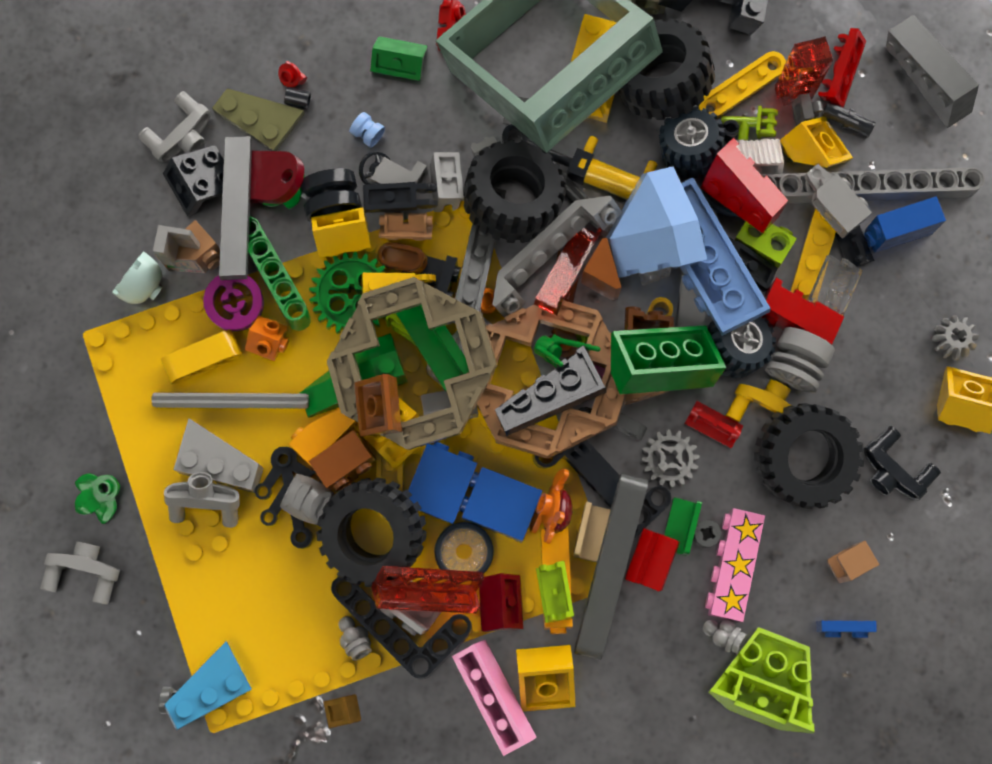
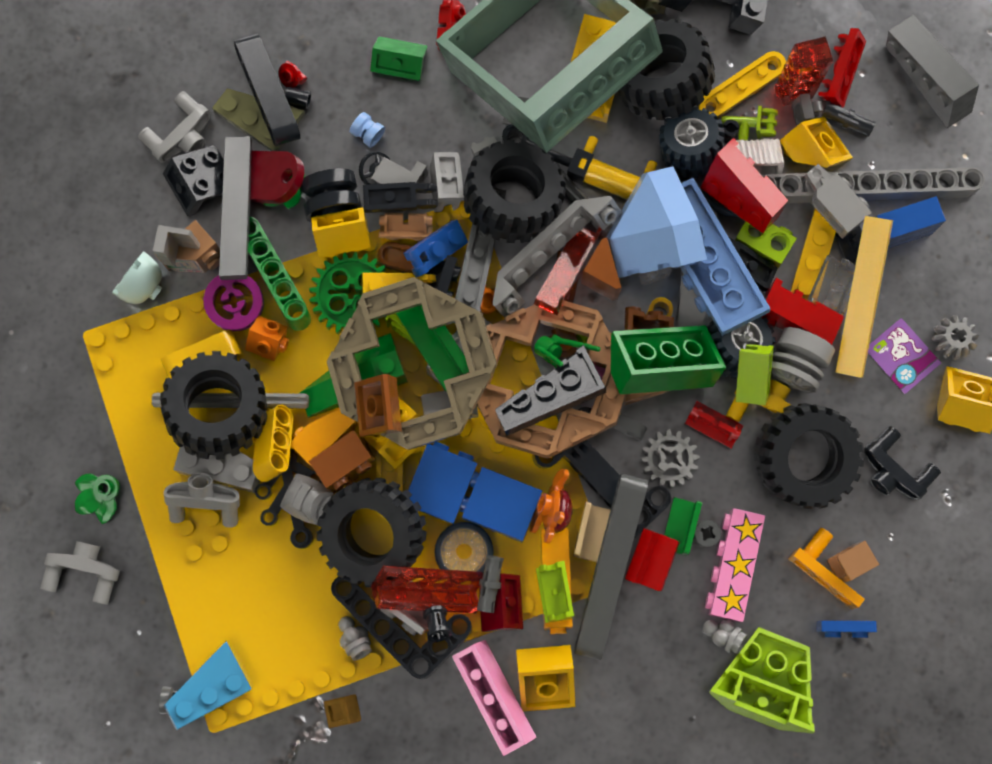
none -> black tyre [160,351,268,460]
none -> black beam [234,34,301,147]
none -> yellow beam [252,405,293,482]
none -> blue plate [403,220,468,277]
none -> black bush [422,605,452,642]
none -> dark grey pin [477,555,504,613]
none -> lime hinge [736,344,774,405]
none -> light orange piece [788,527,865,610]
none -> yellow tile [835,216,893,378]
none -> sticker [868,318,941,394]

